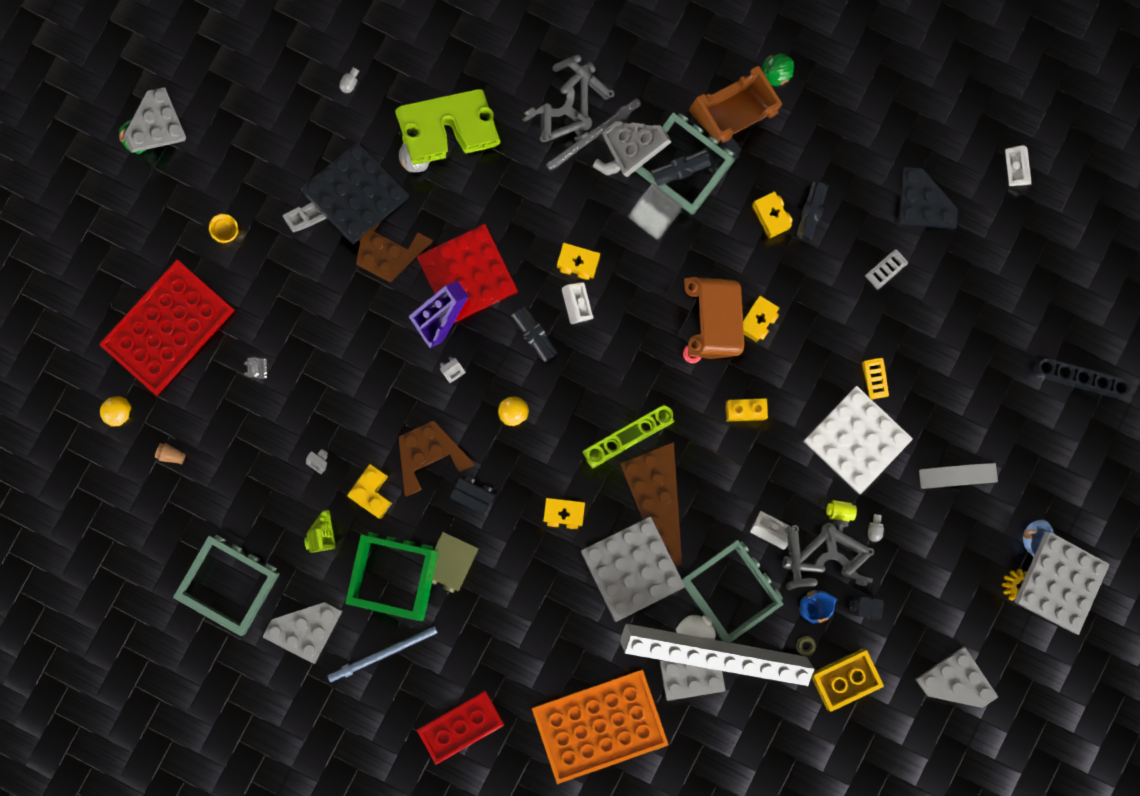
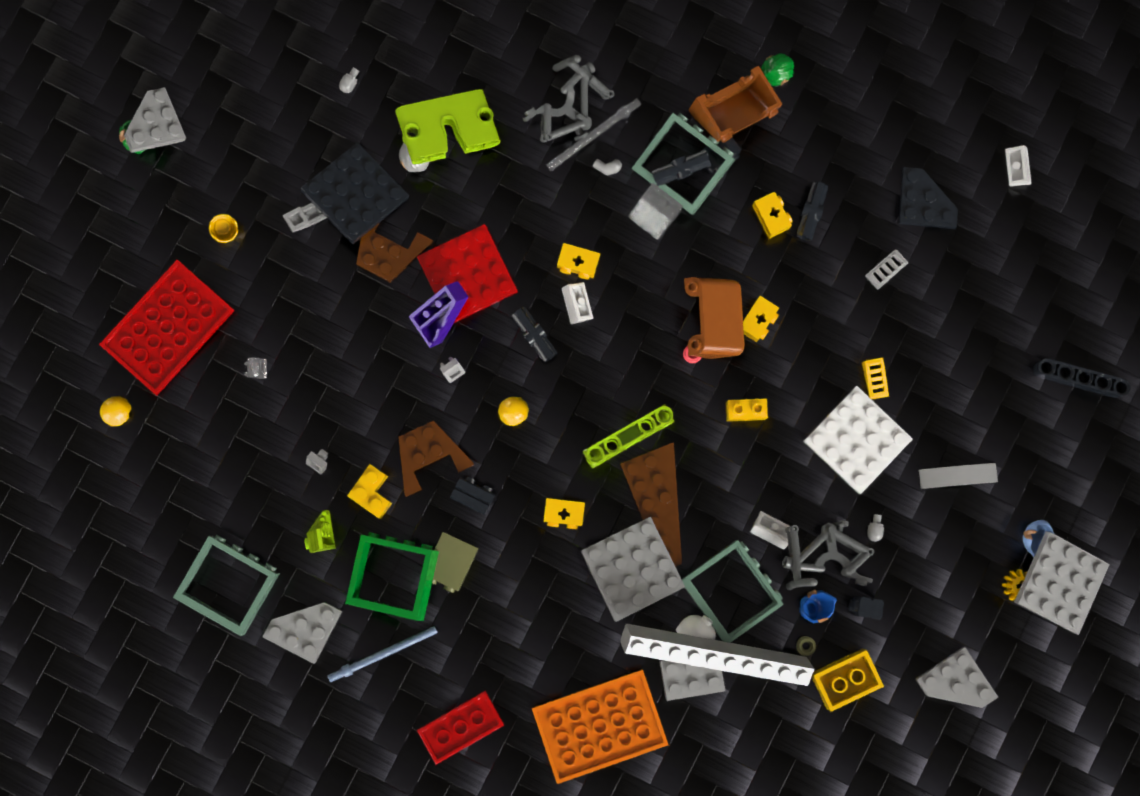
medium nougat cone [155,443,186,464] -> none
light grey plate [602,121,671,177] -> none
neon yellow brick [826,500,857,522] -> none

